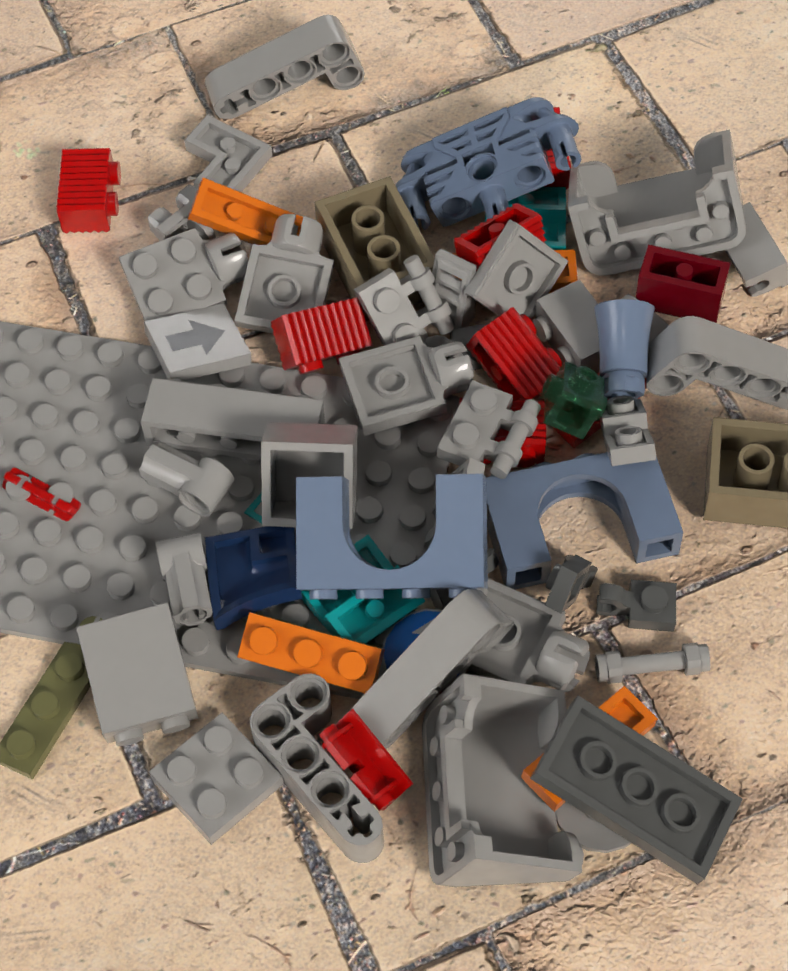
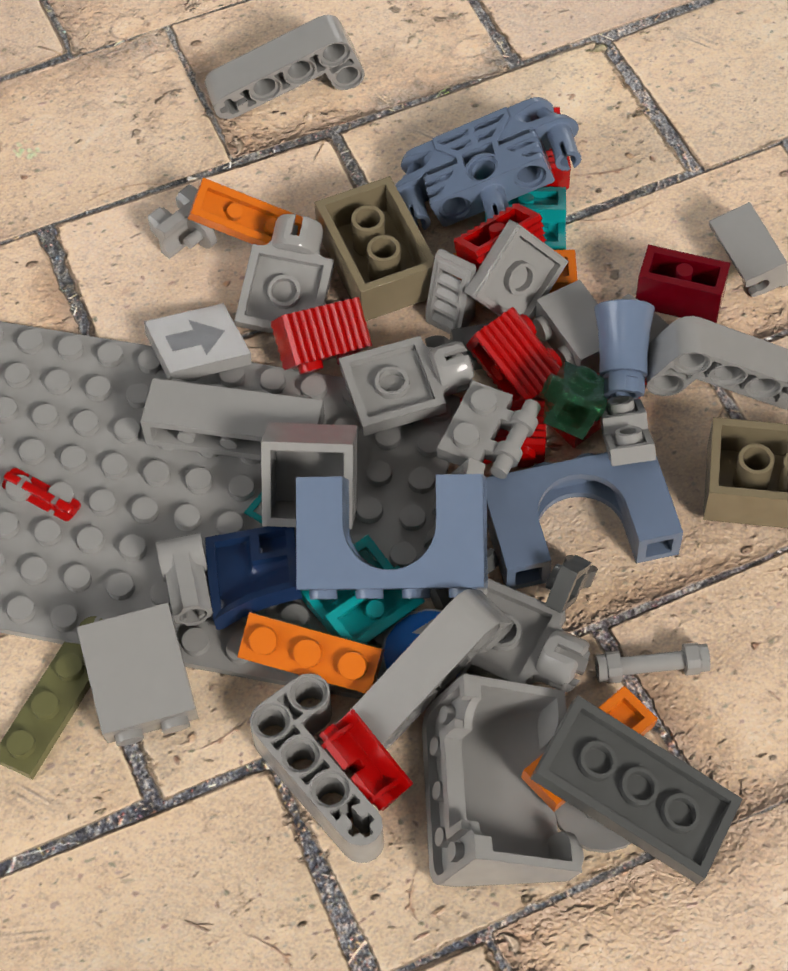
red brick [56,148,121,234] -> none
light grey plate [119,228,249,321] -> none
light grey piece [139,442,234,517] -> none
light grey plate [149,713,284,845] -> none
light grey plate [184,115,272,192] -> none
light grey plate [353,255,455,346] -> none
light grey windscreen [567,129,746,276] -> none
dark grey plate [596,579,677,632] -> none

